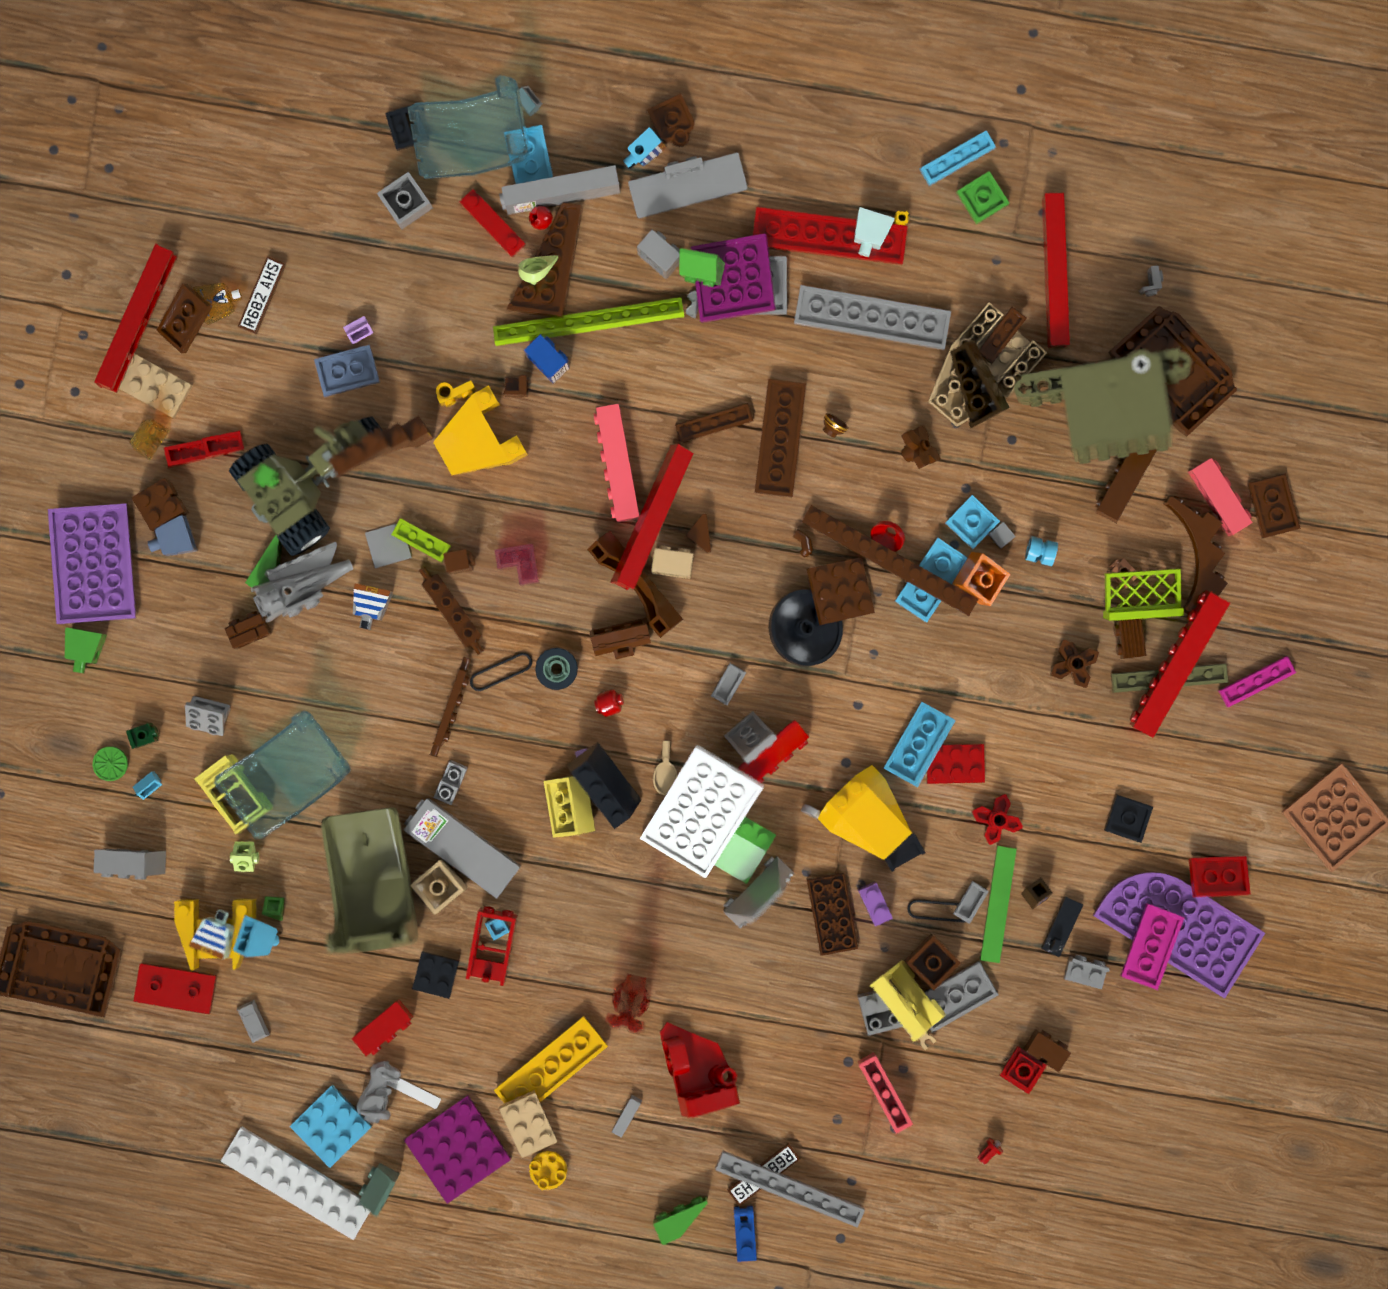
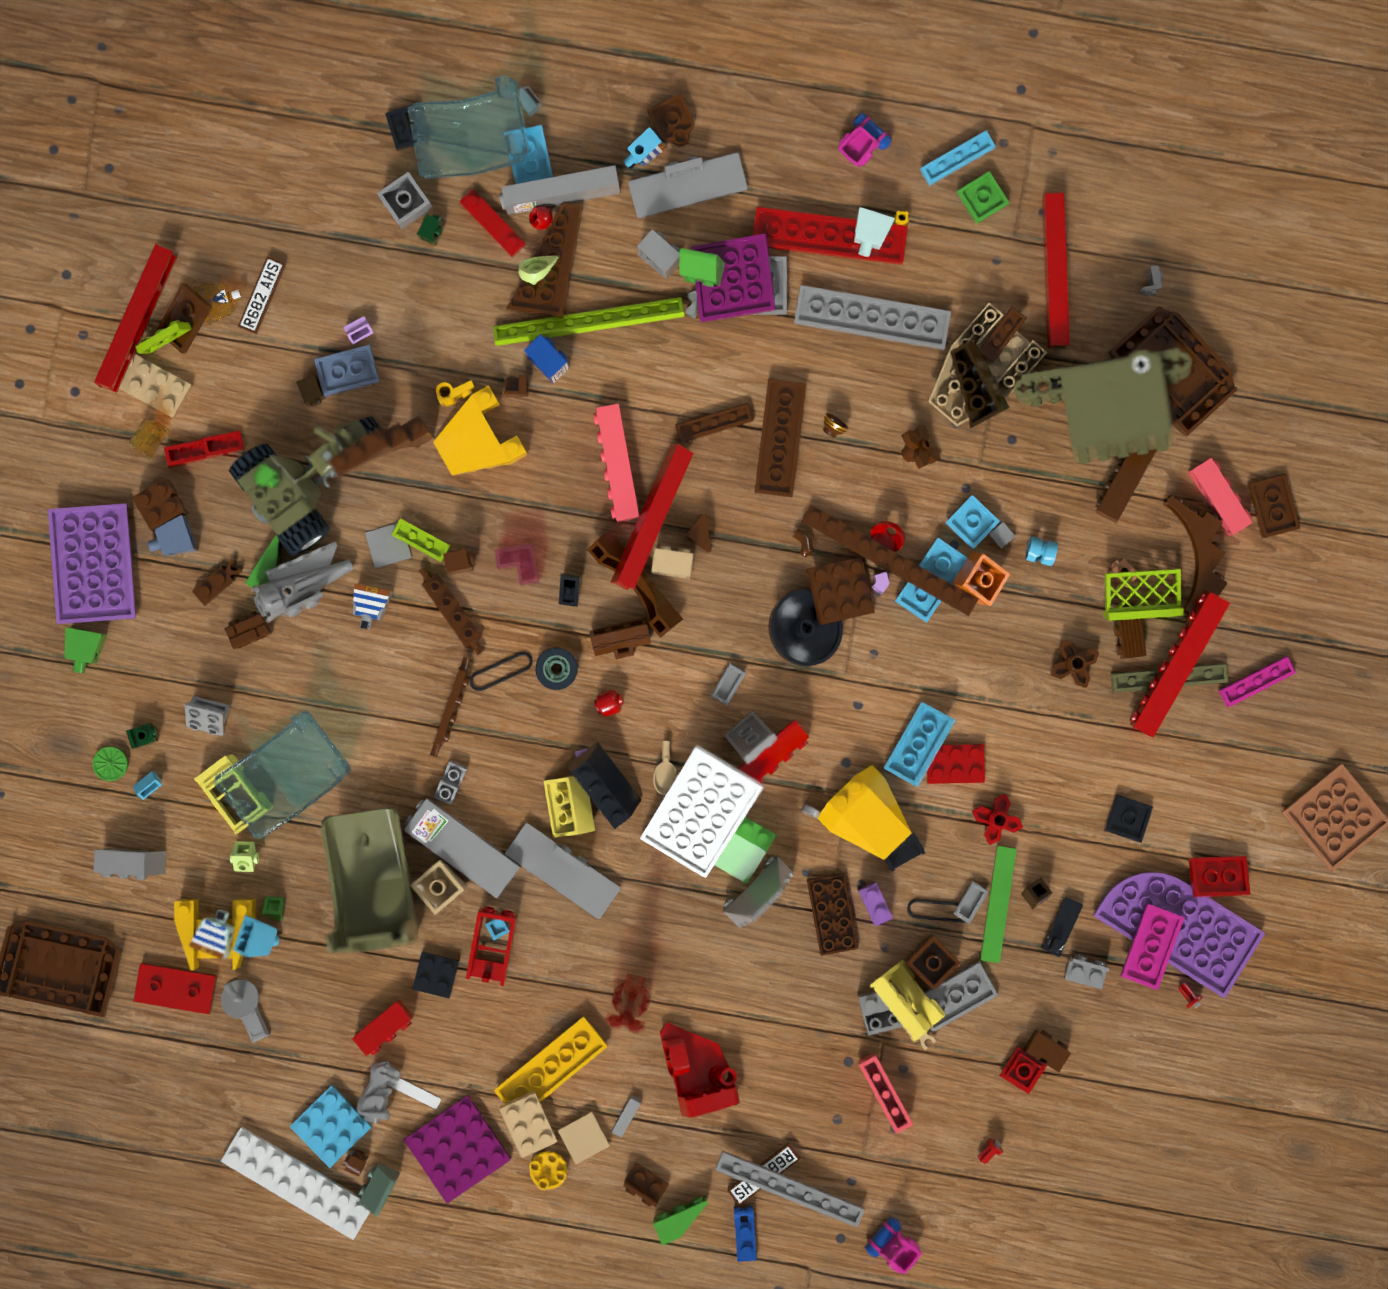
none -> lime plate [135,320,191,354]
none -> reddish brown plate [192,560,243,606]
none -> light grey shield [221,980,259,1019]
none -> dark brown brick [296,375,325,407]
none -> reddish brown plate [343,1149,369,1177]
none -> dark green brick [417,214,443,247]
none -> light grey bracket [505,823,621,919]
none -> tan tile [558,1111,610,1164]
none -> black slope [559,573,582,607]
none -> reddish brown bracket [624,1163,669,1207]
none -> dark pink piece [838,113,892,168]
none -> dark pink piece [865,1216,922,1274]
none -> lavender piece [871,572,890,594]
none -> red piece [1178,982,1203,1009]

